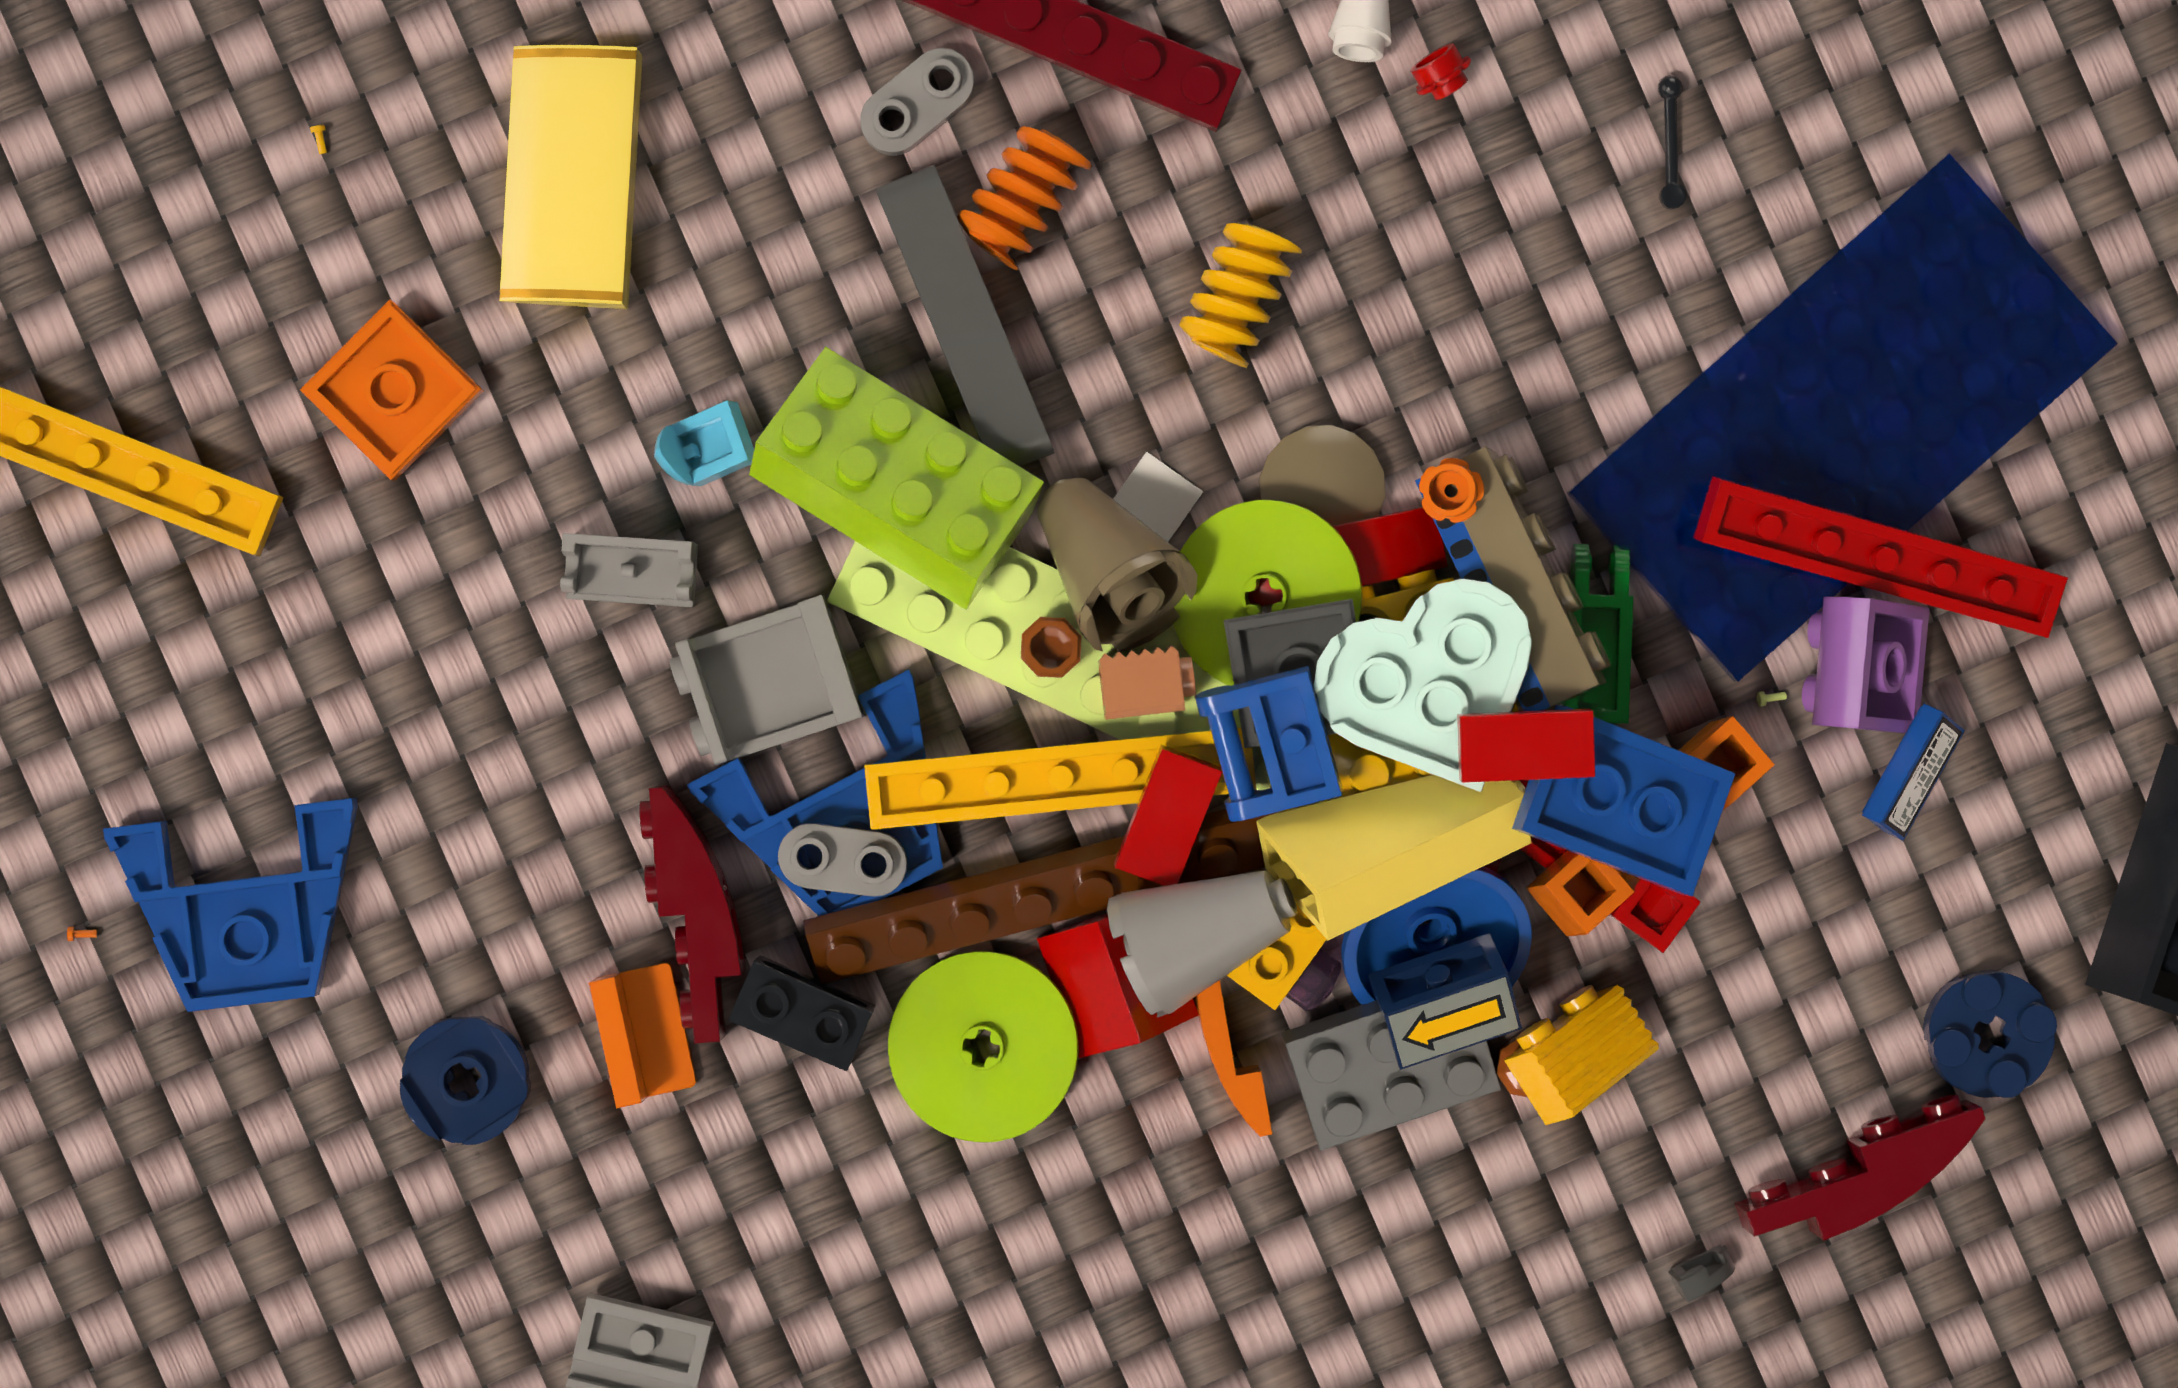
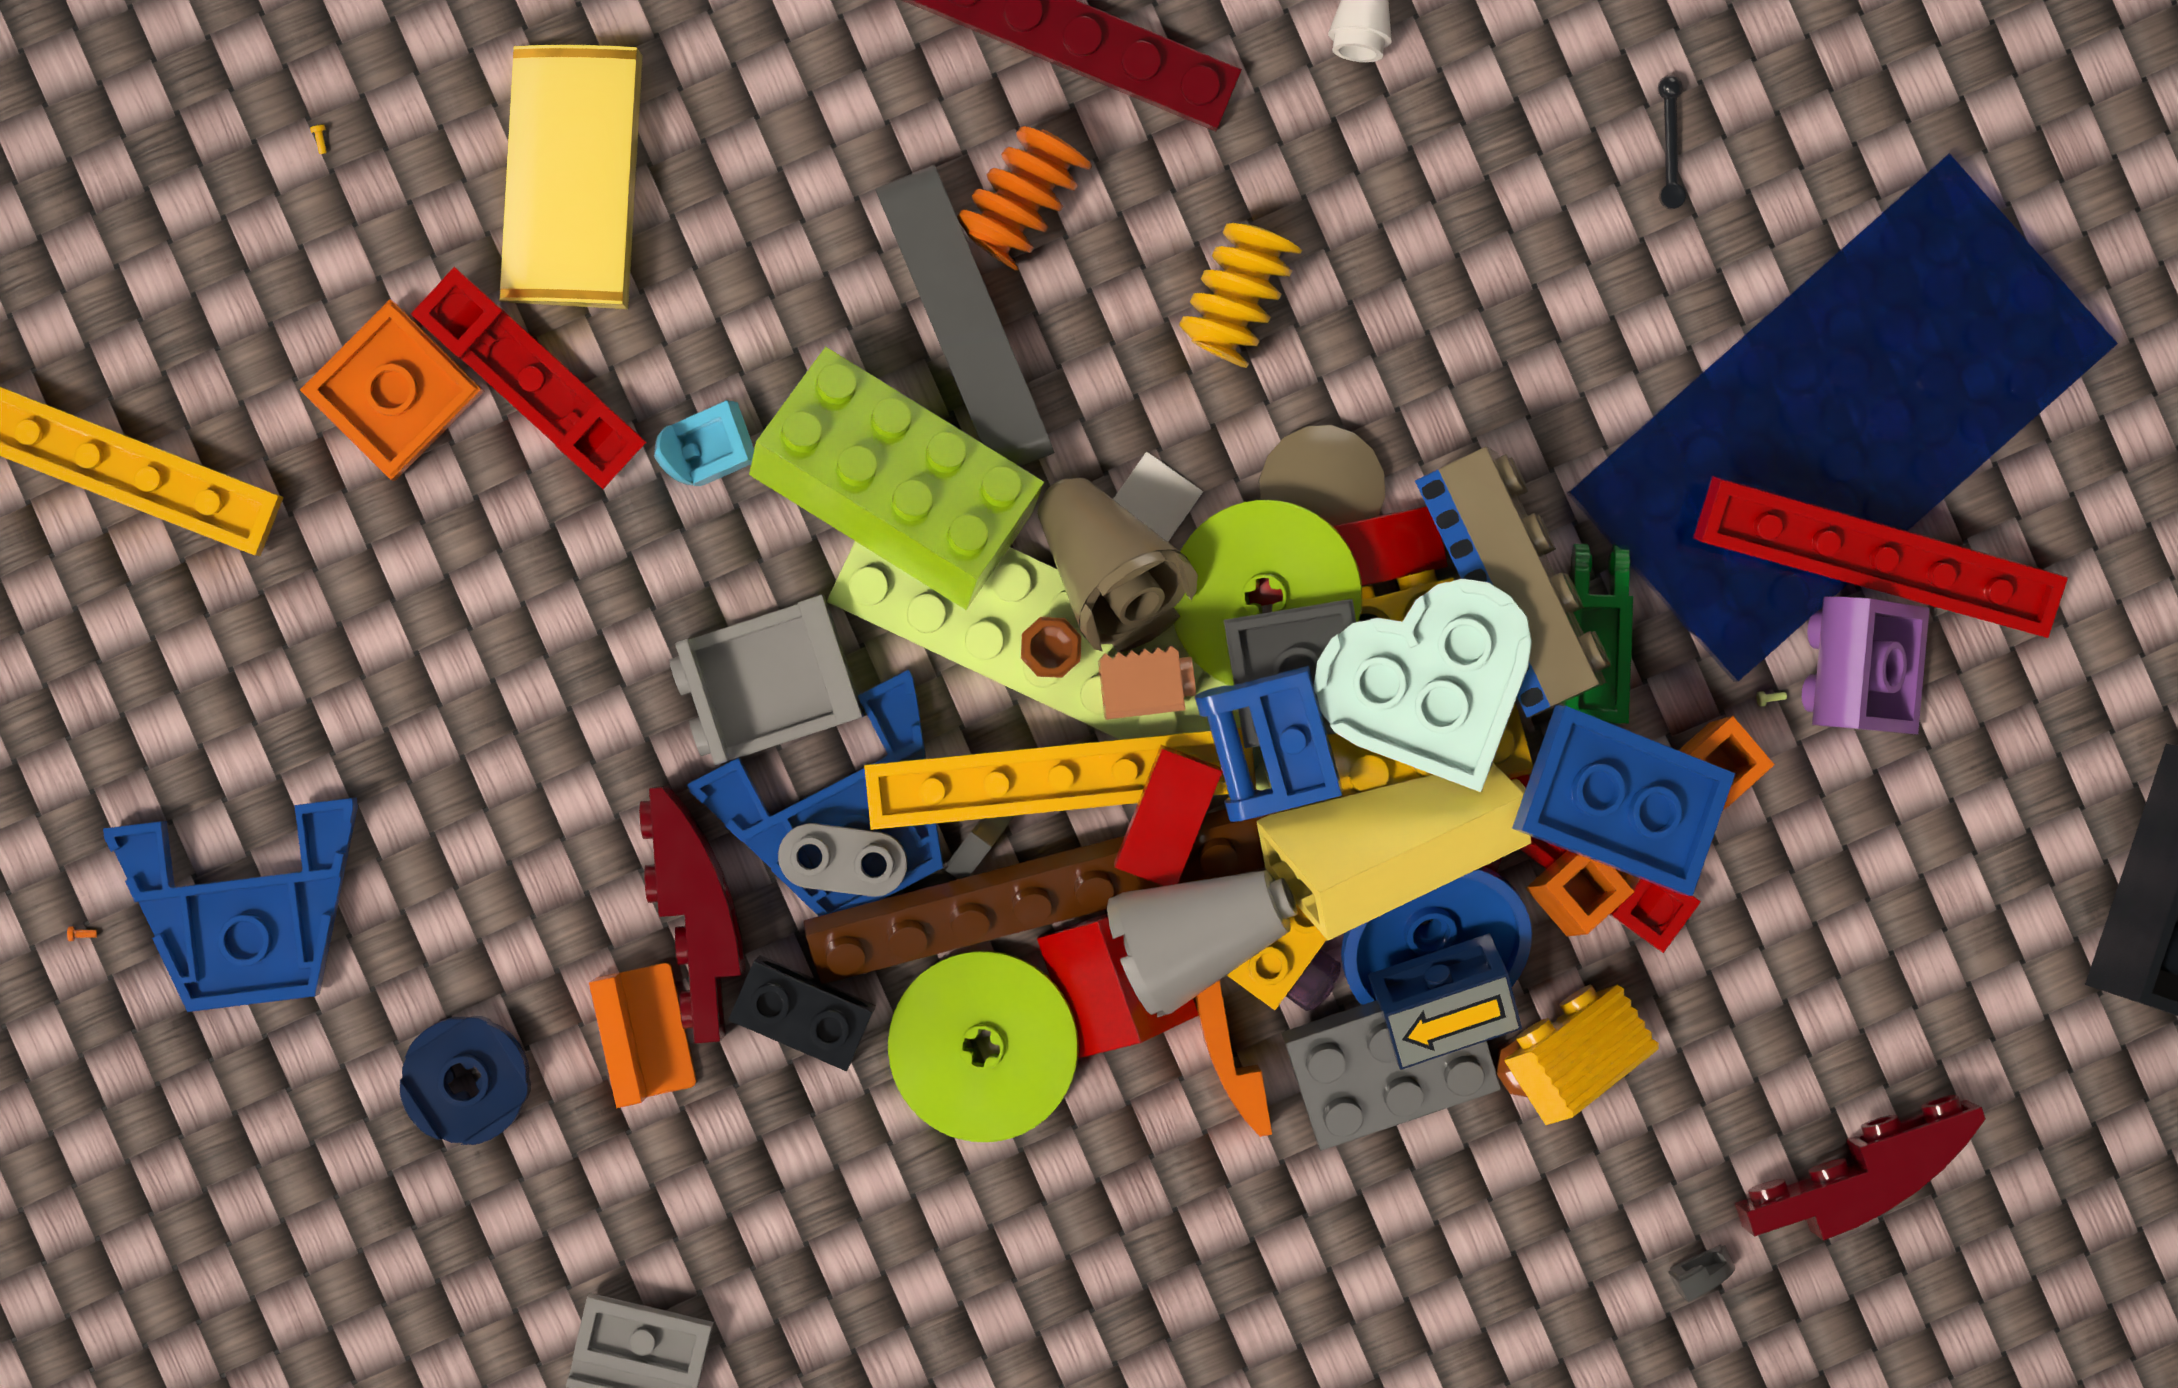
light grey hinge [560,533,698,608] -> none
light grey plate [860,48,974,156] -> none
red plate [1410,43,1471,100] -> none
orange plate [1419,458,1484,523] -> none
red tile [1457,709,1595,783] -> none
tile [1862,703,1965,841] -> none
dark blue plate [1923,970,2057,1098] -> none
none -> red slope [411,267,647,489]
none -> dark grey tile [946,815,1015,879]

